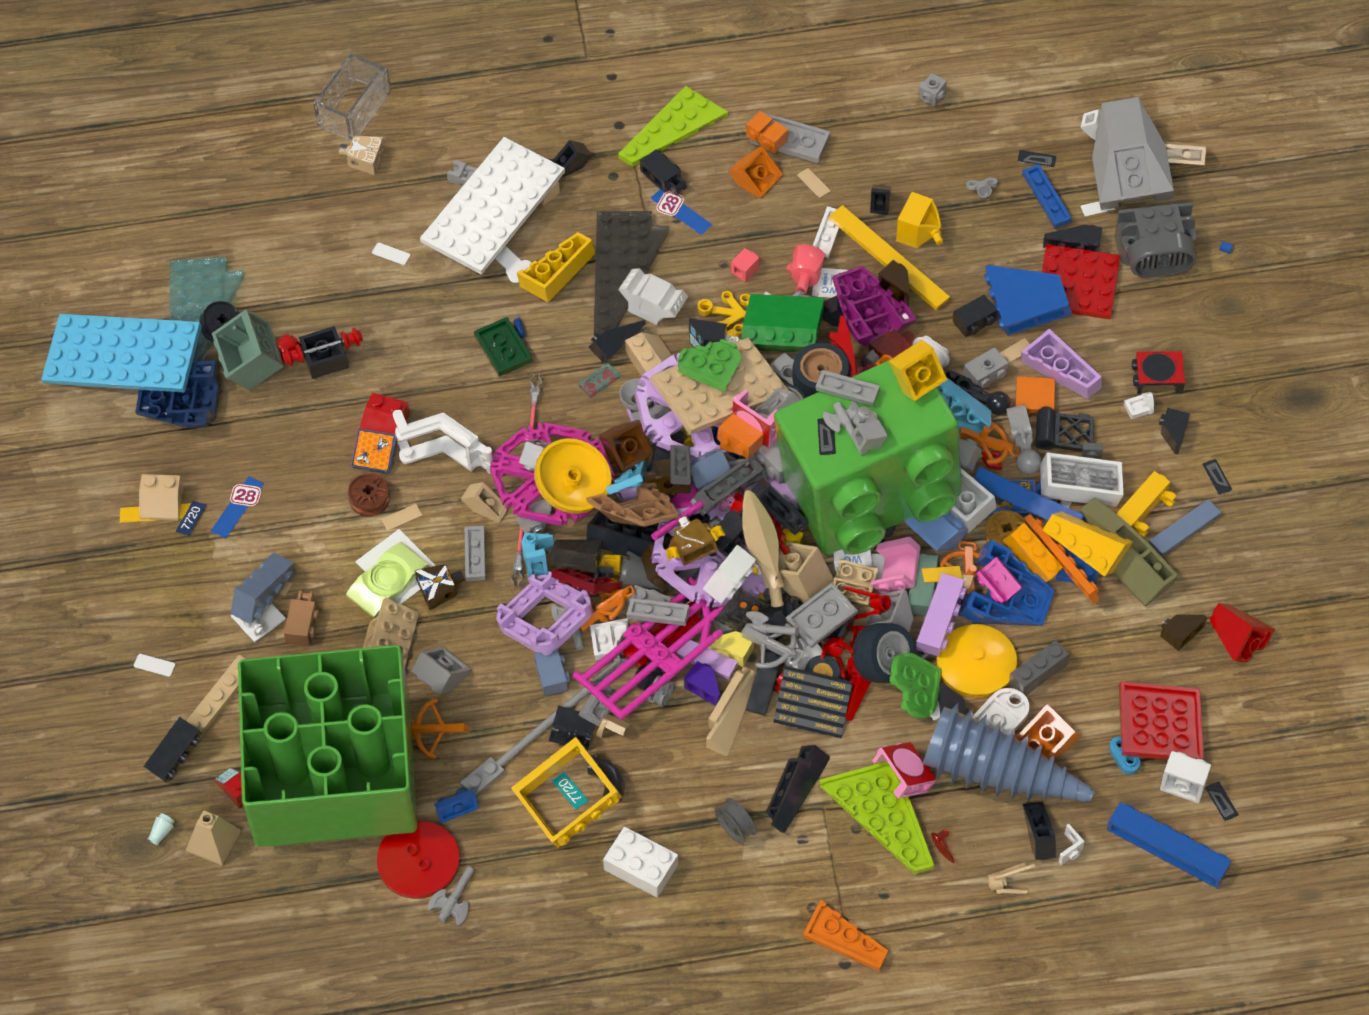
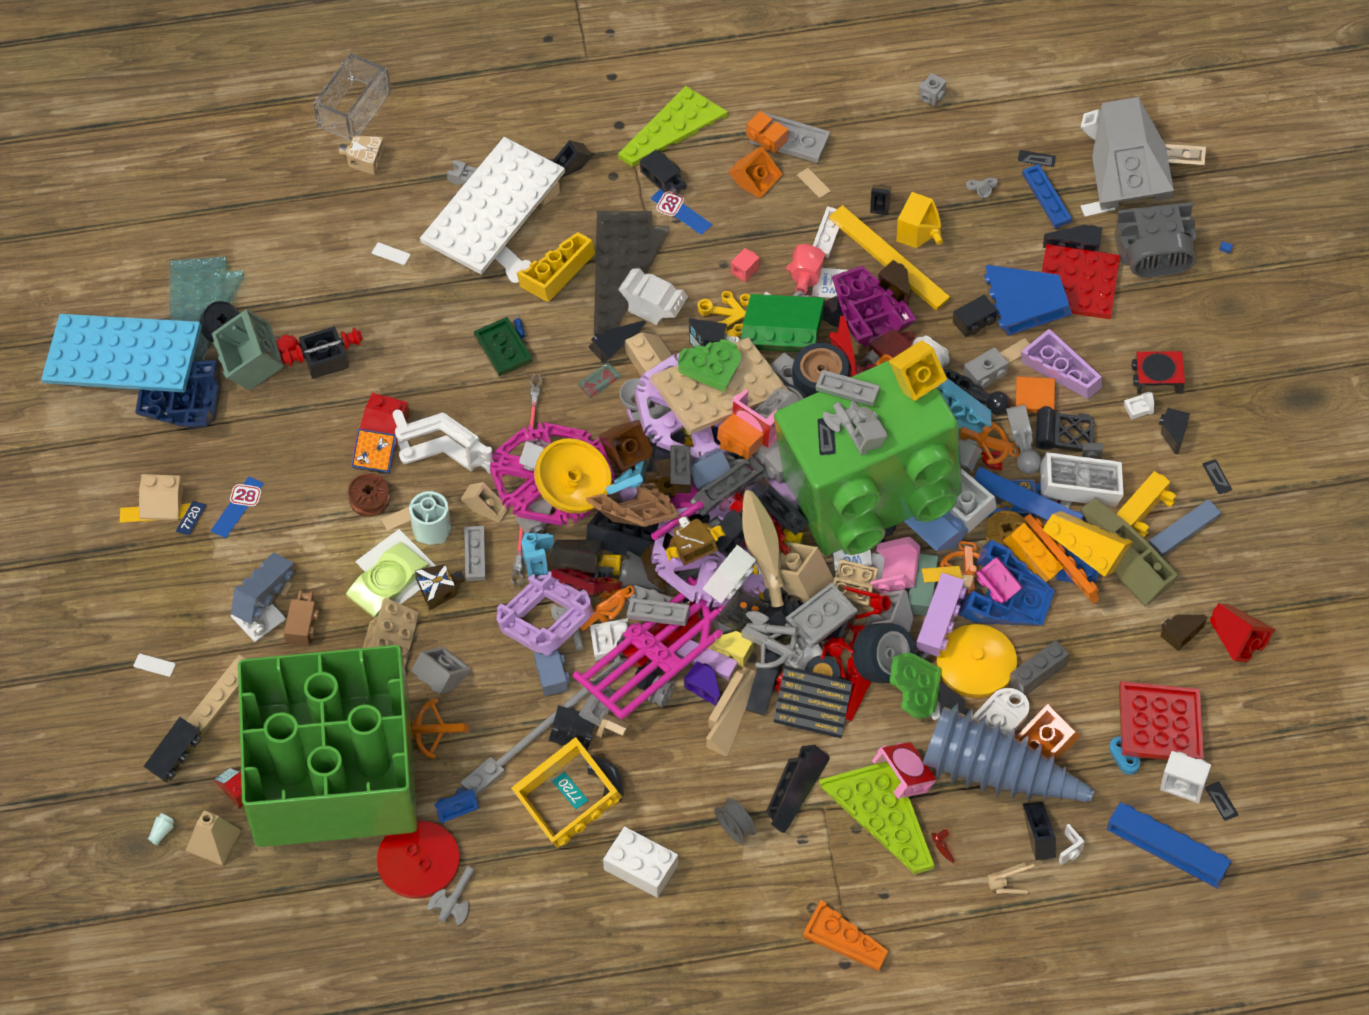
none -> light aqua cylinder [409,491,451,545]

